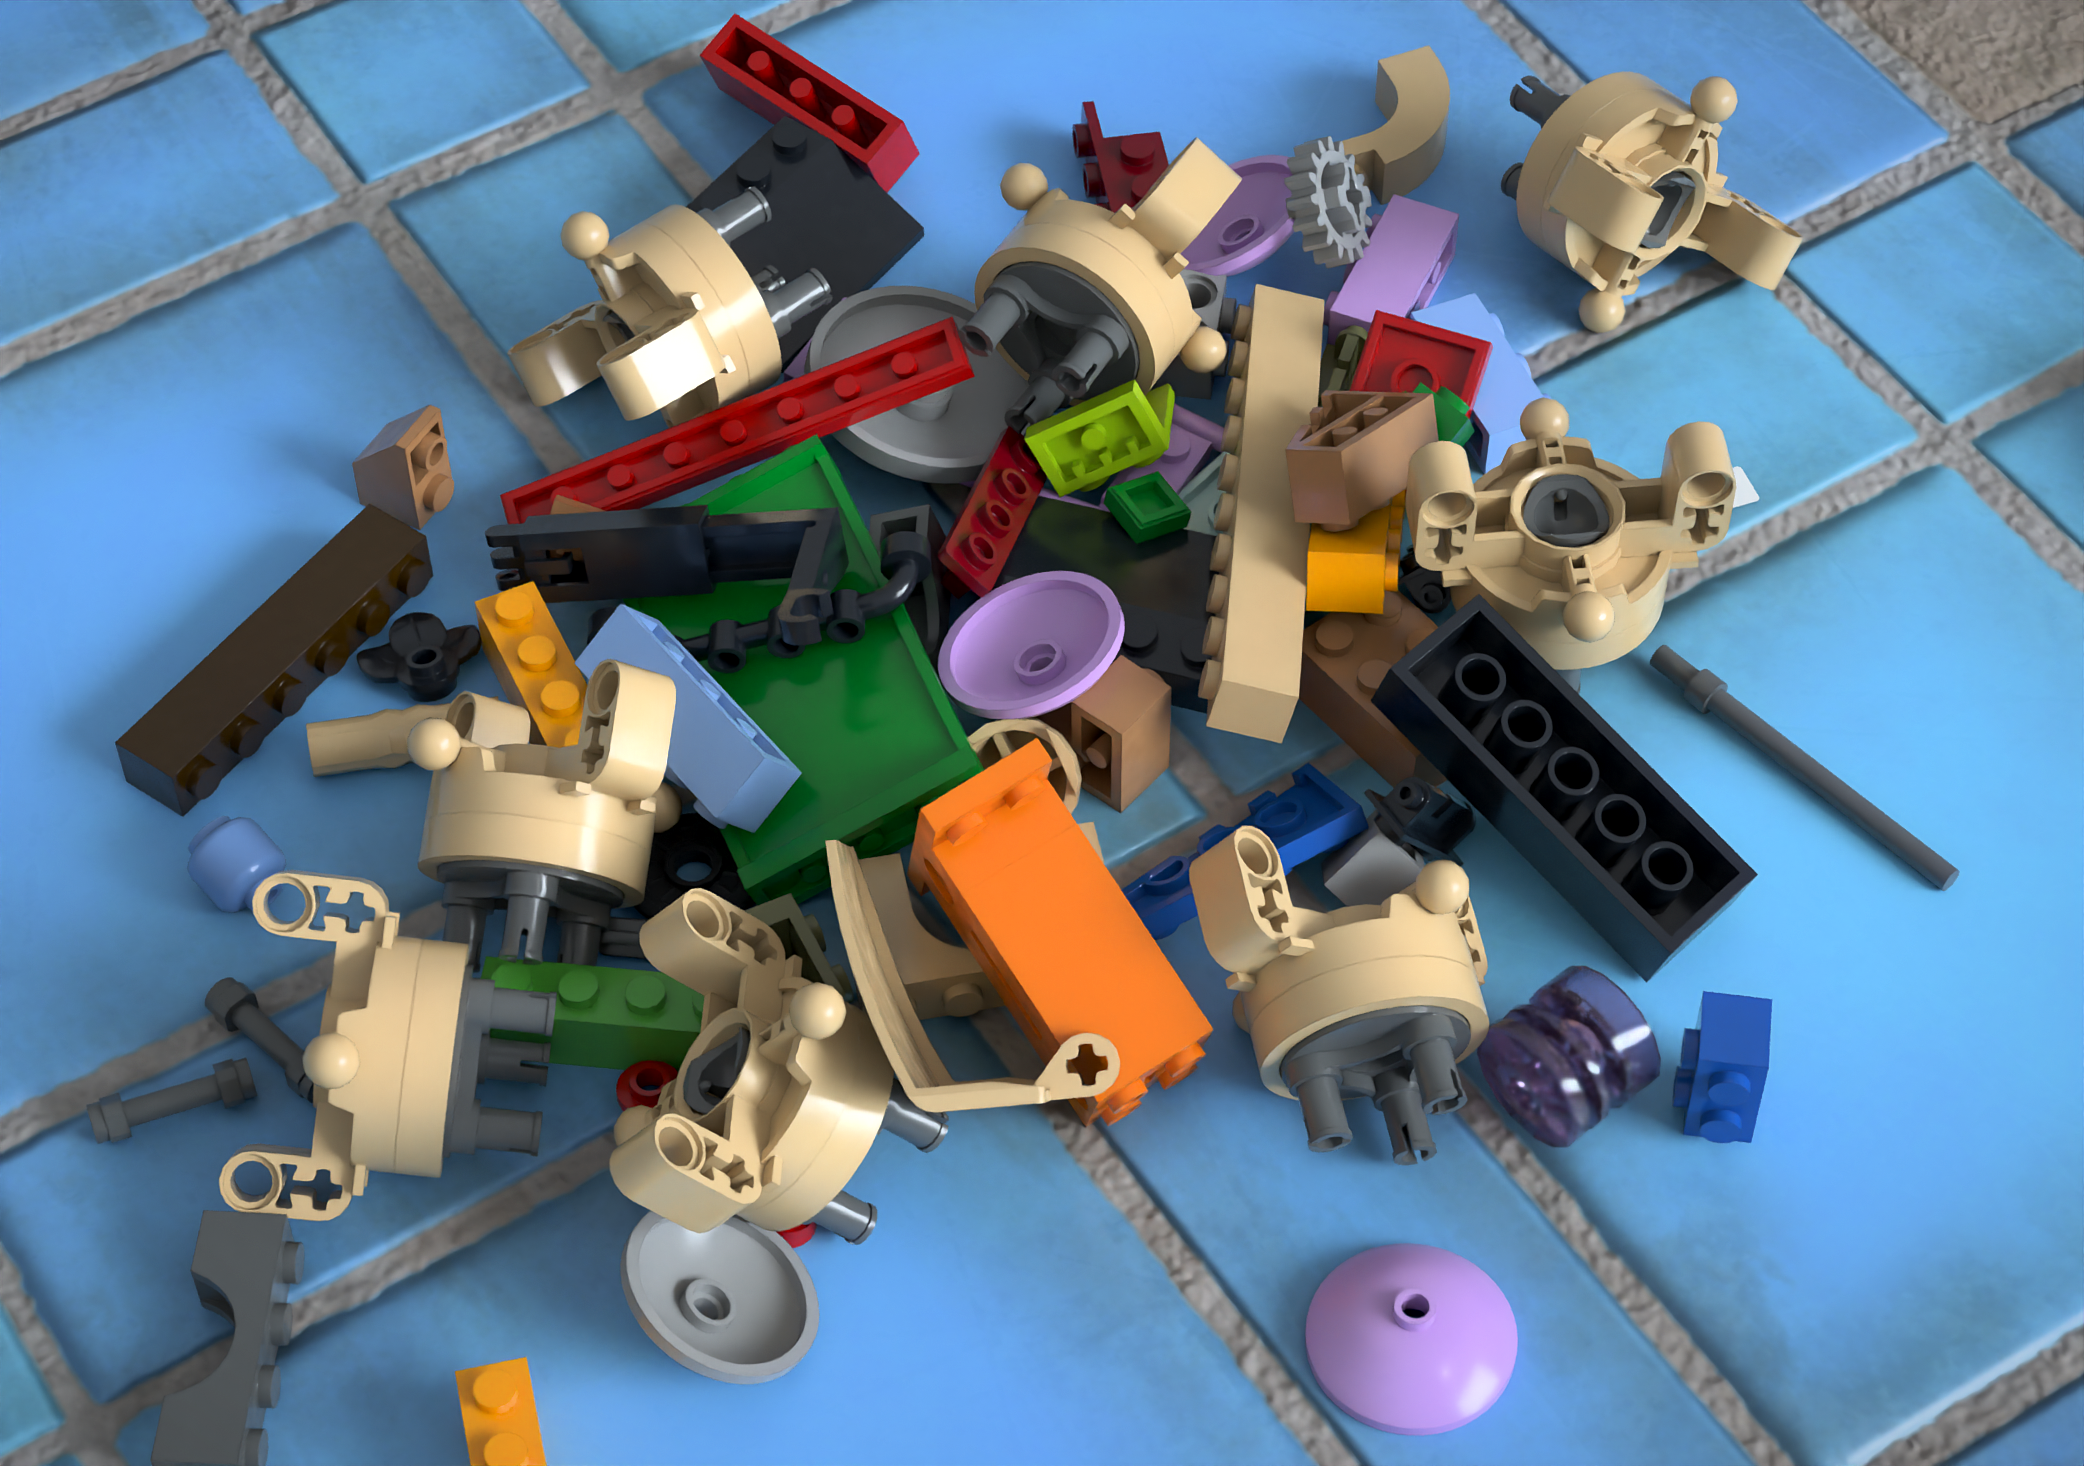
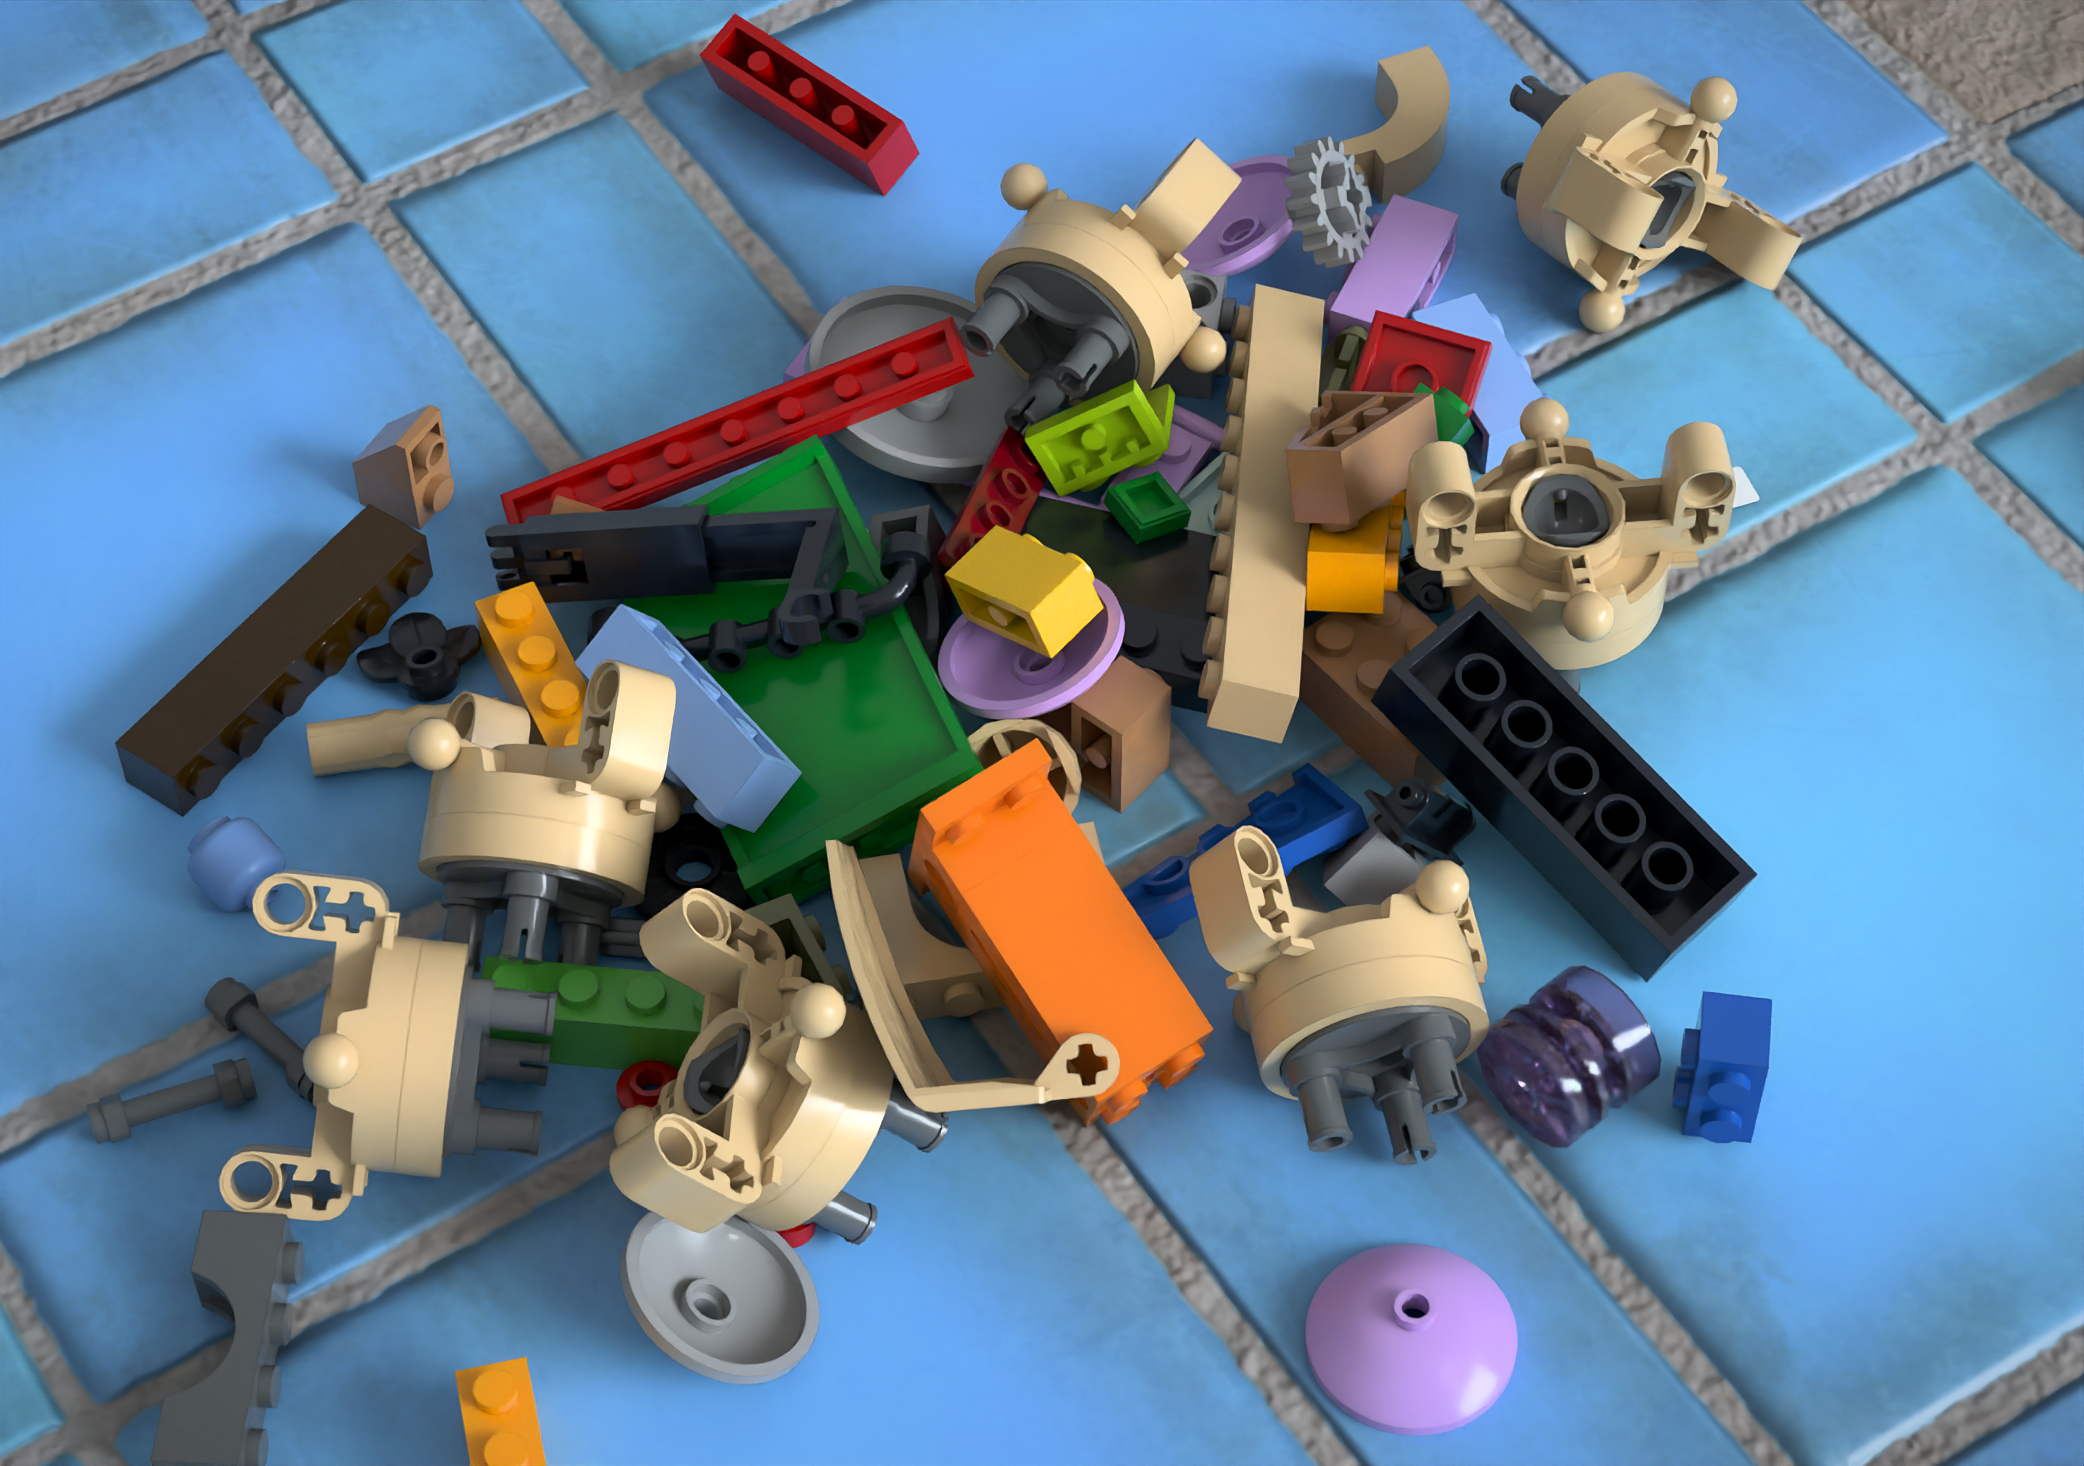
tan piece [507,187,833,428] -> none
black piece [686,116,924,373] -> none
dark red bracket [1072,101,1169,213] -> none
dark grey bar [1650,645,1960,891] -> none
none -> yellow brick [944,525,1103,659]

